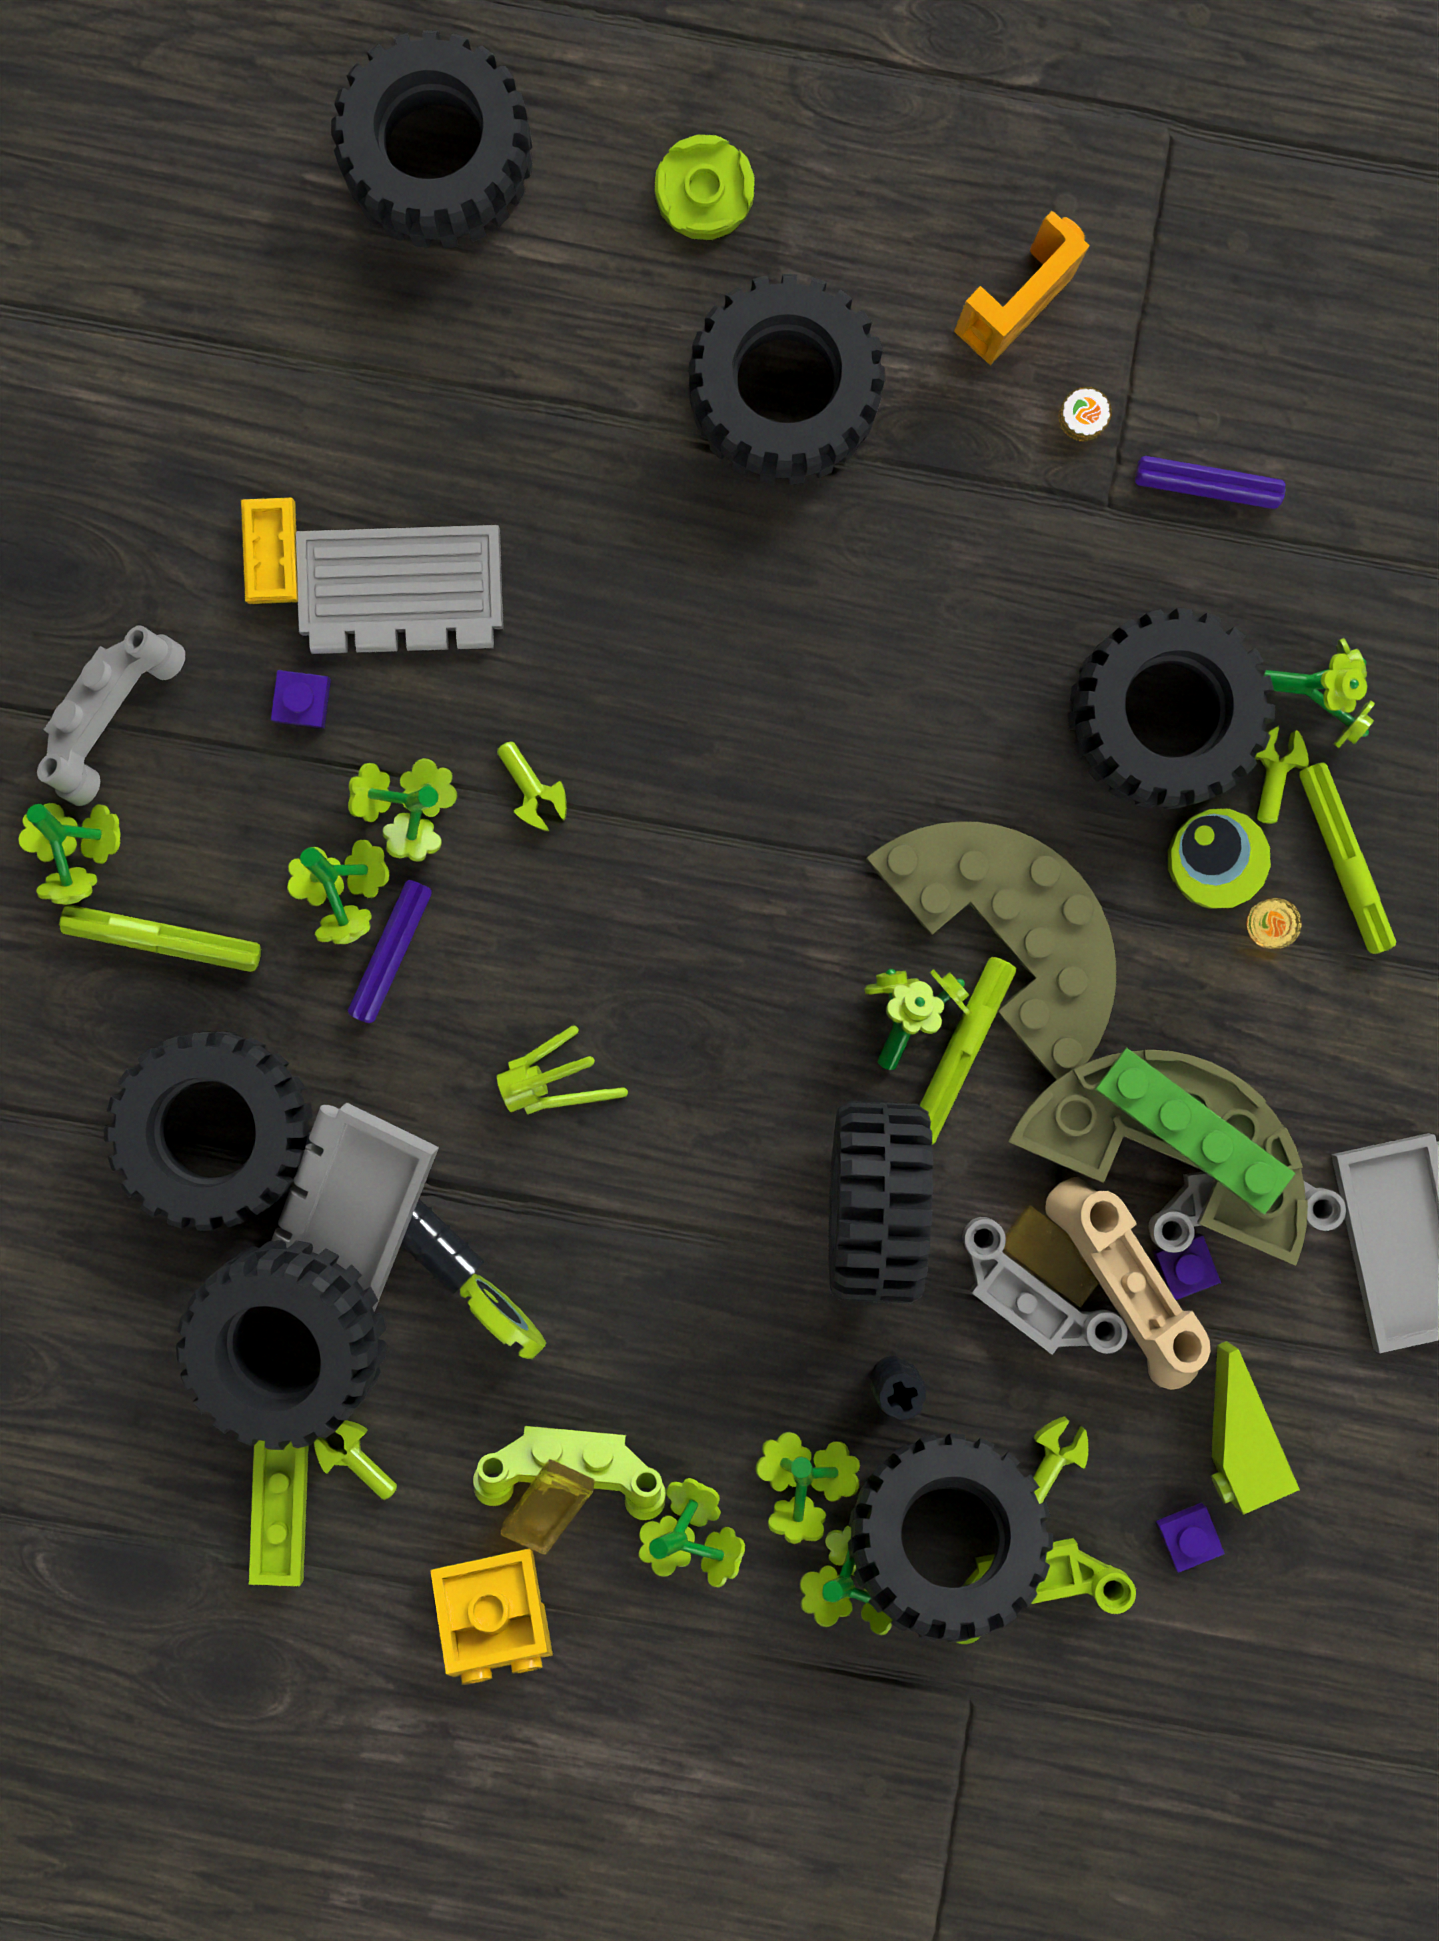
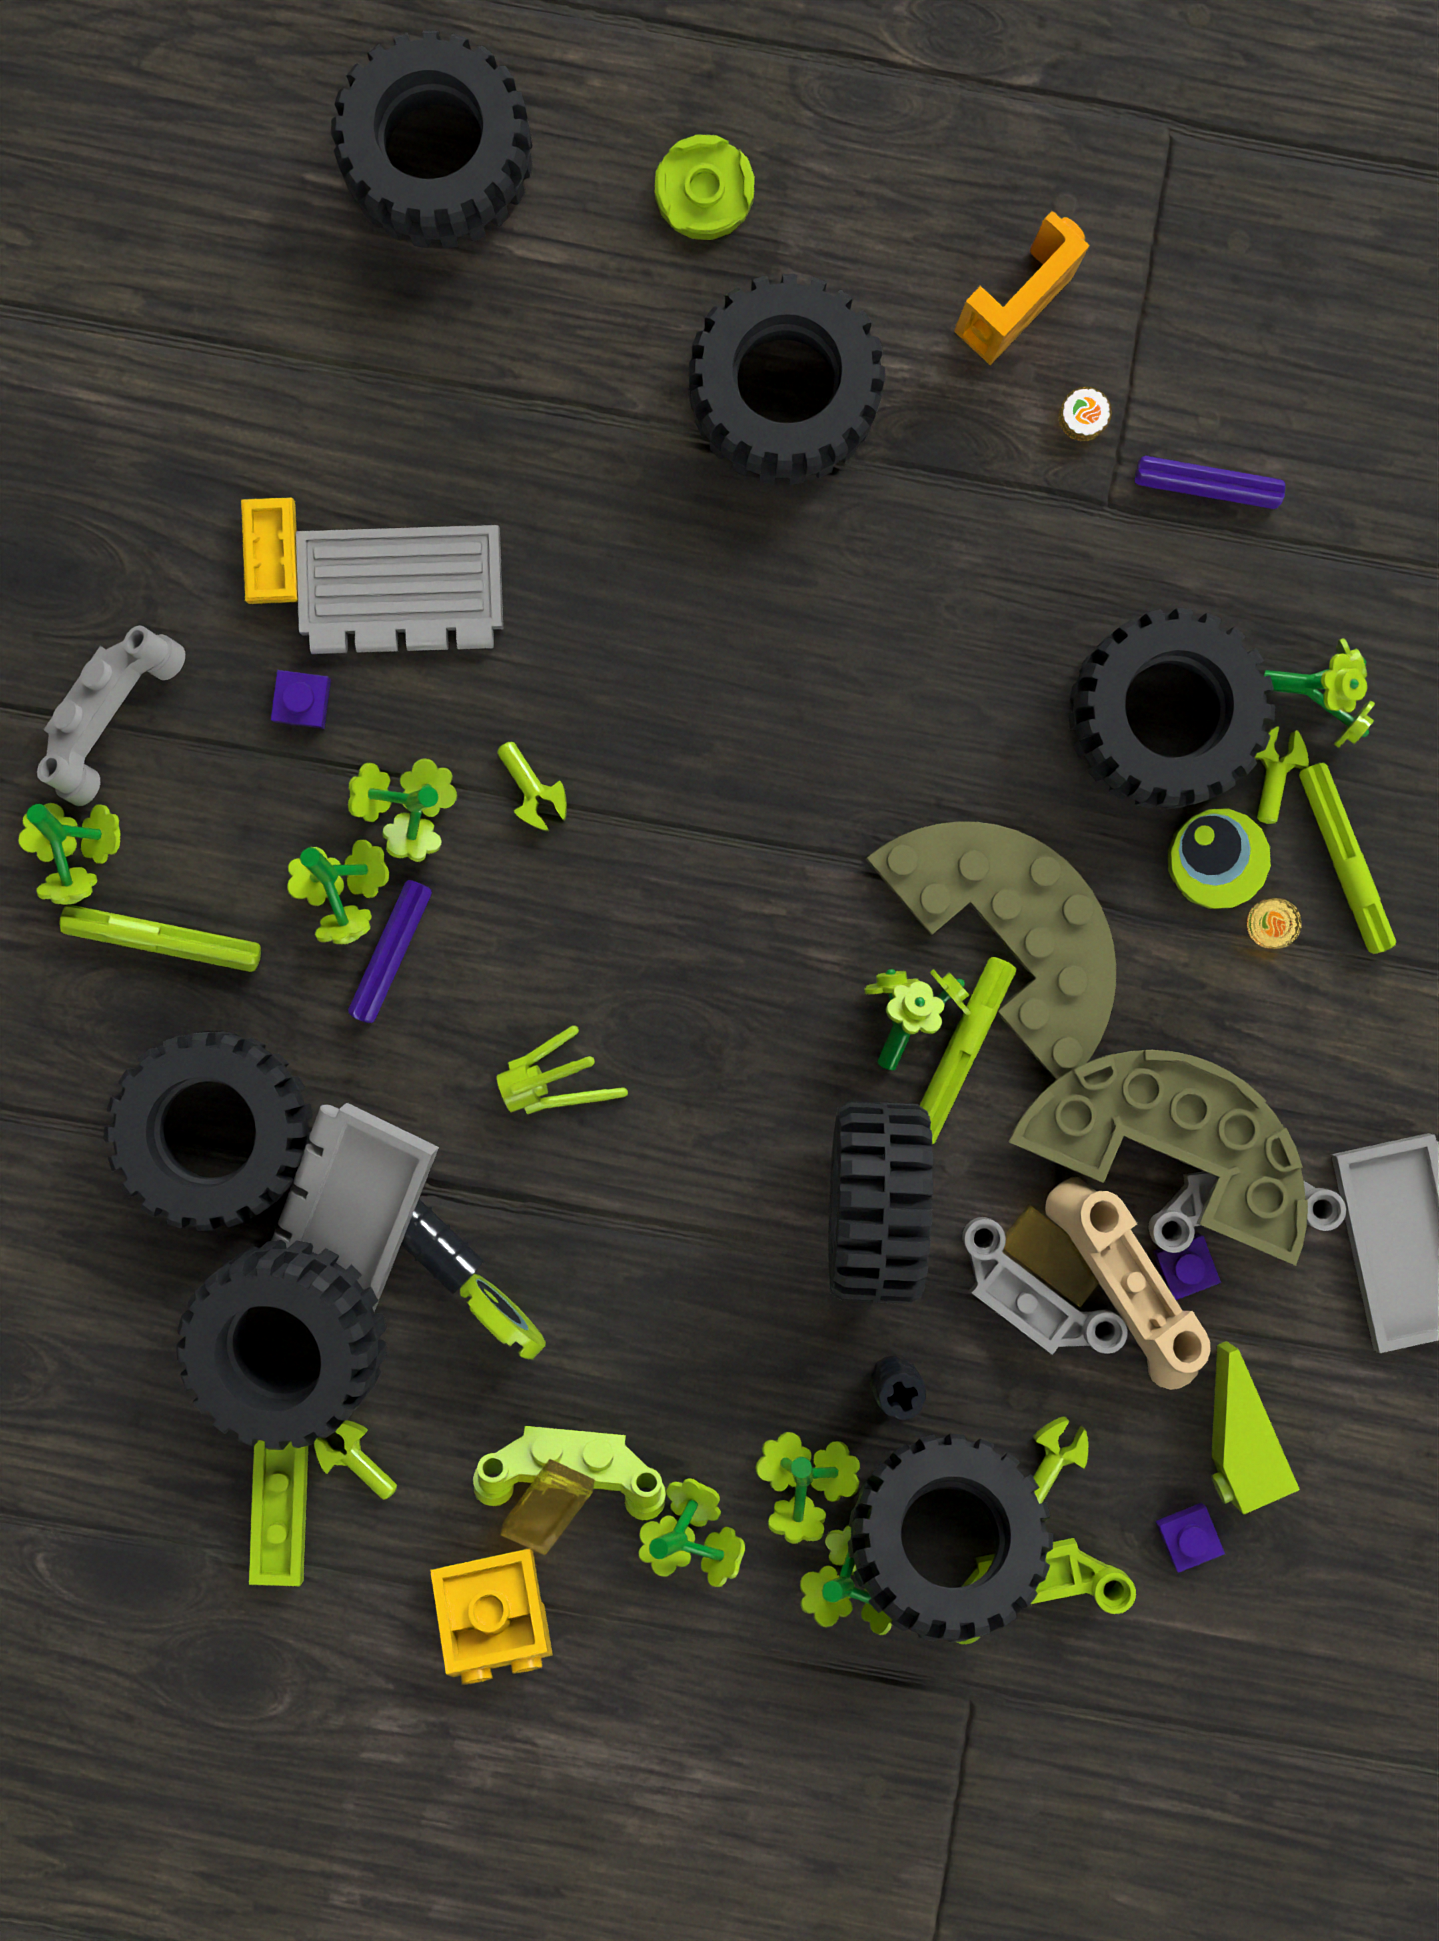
bright green plate [1094,1048,1296,1215] -> none

